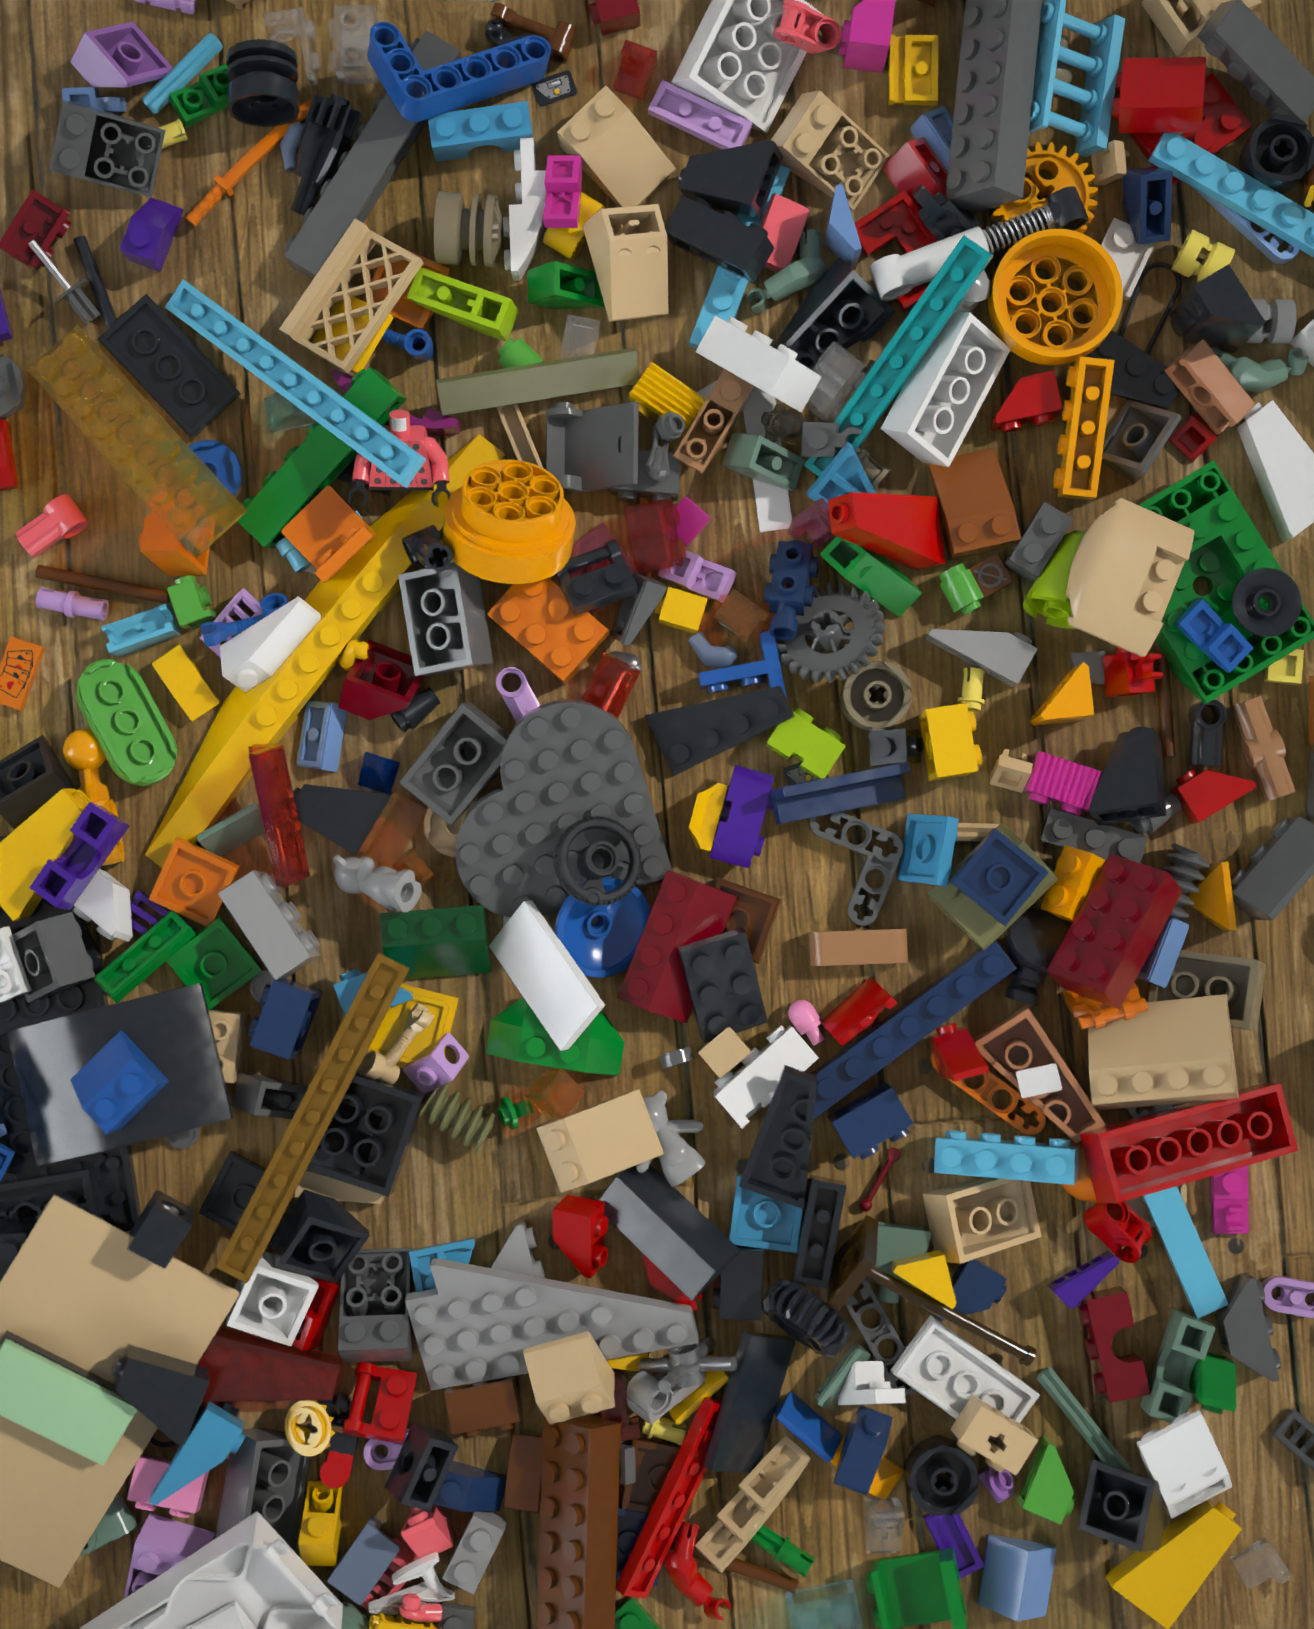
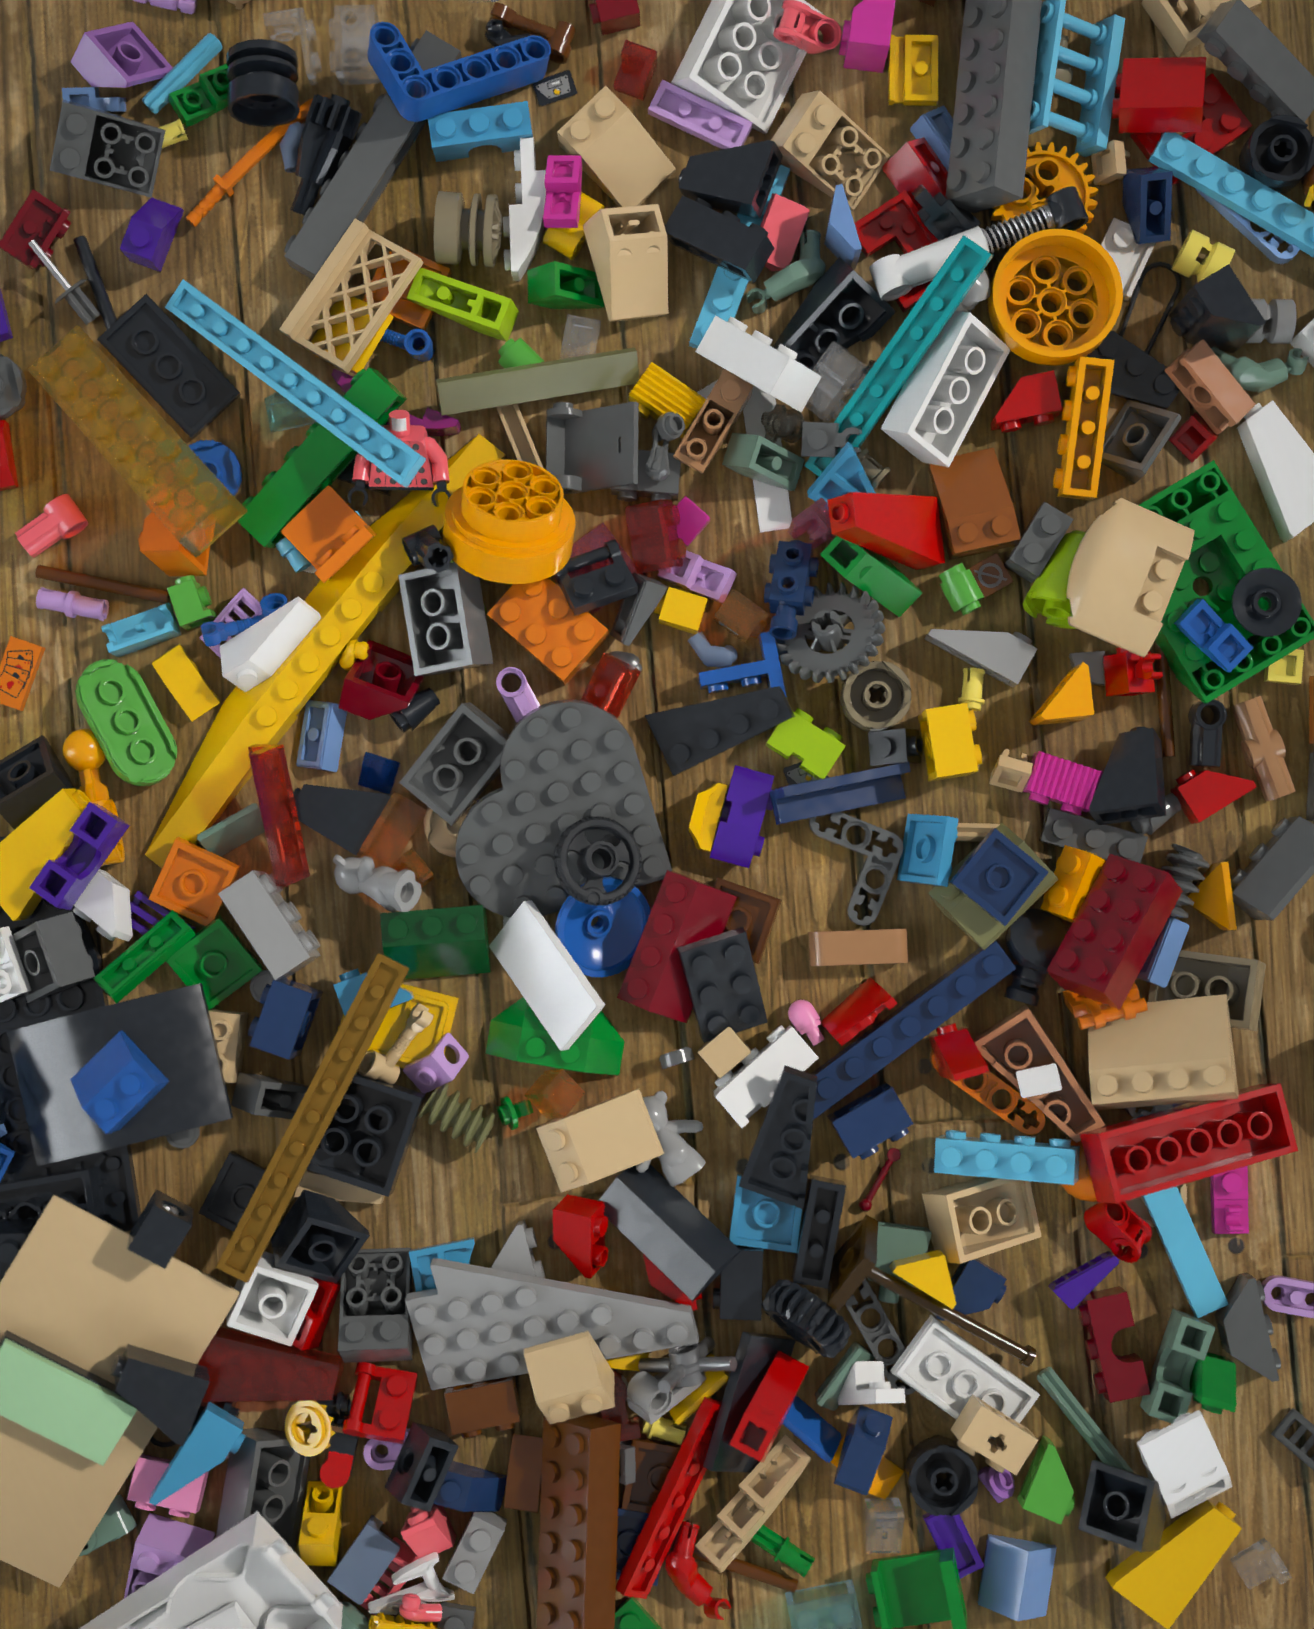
none -> red slope [729,1351,810,1463]

